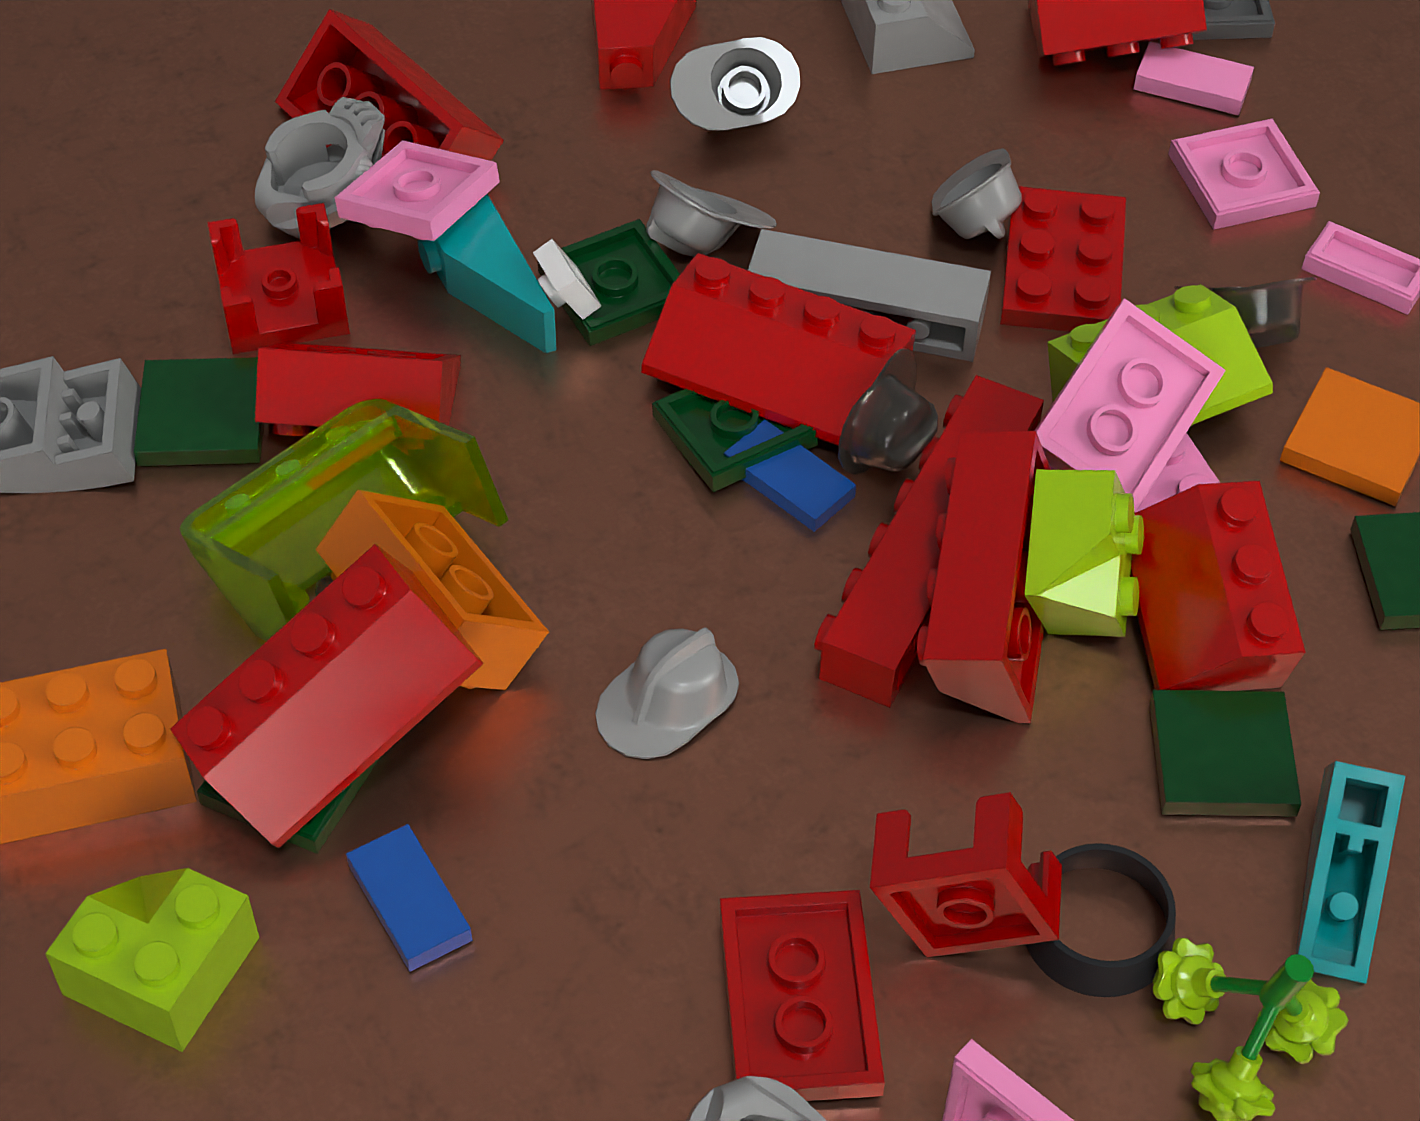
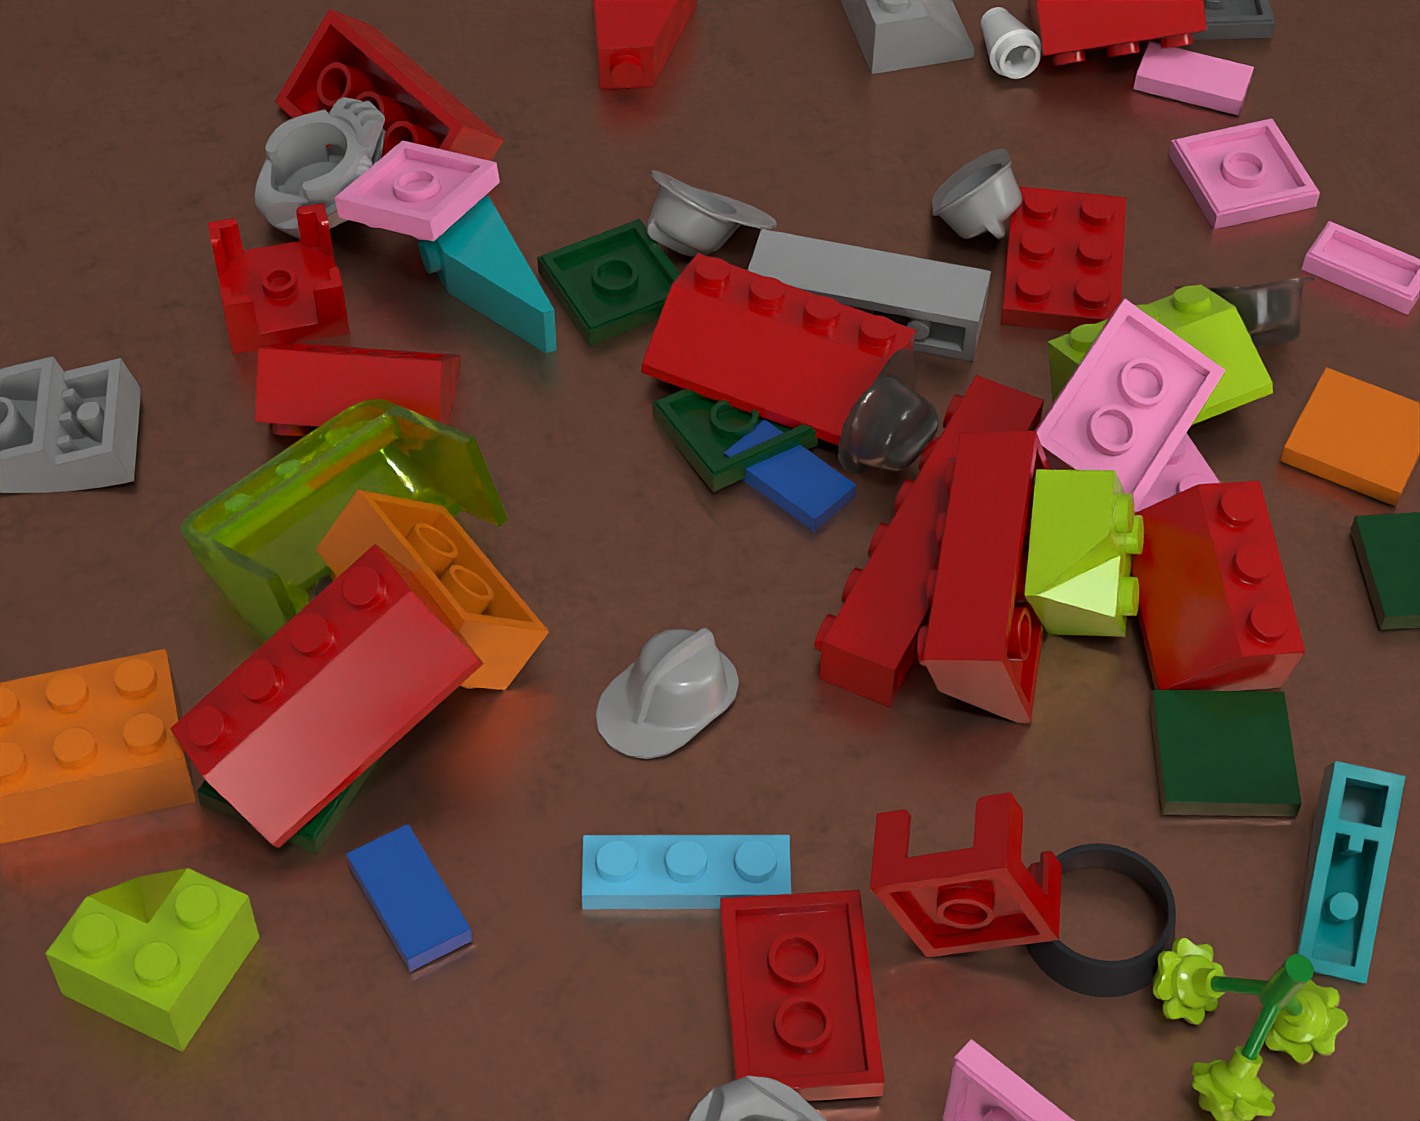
dark green tile [134,357,264,466] -> none
white plate [533,239,601,320] -> none
light grey piece [670,37,800,131] -> none
none -> medium azure plate [582,835,791,909]
none -> white cone [980,7,1041,79]

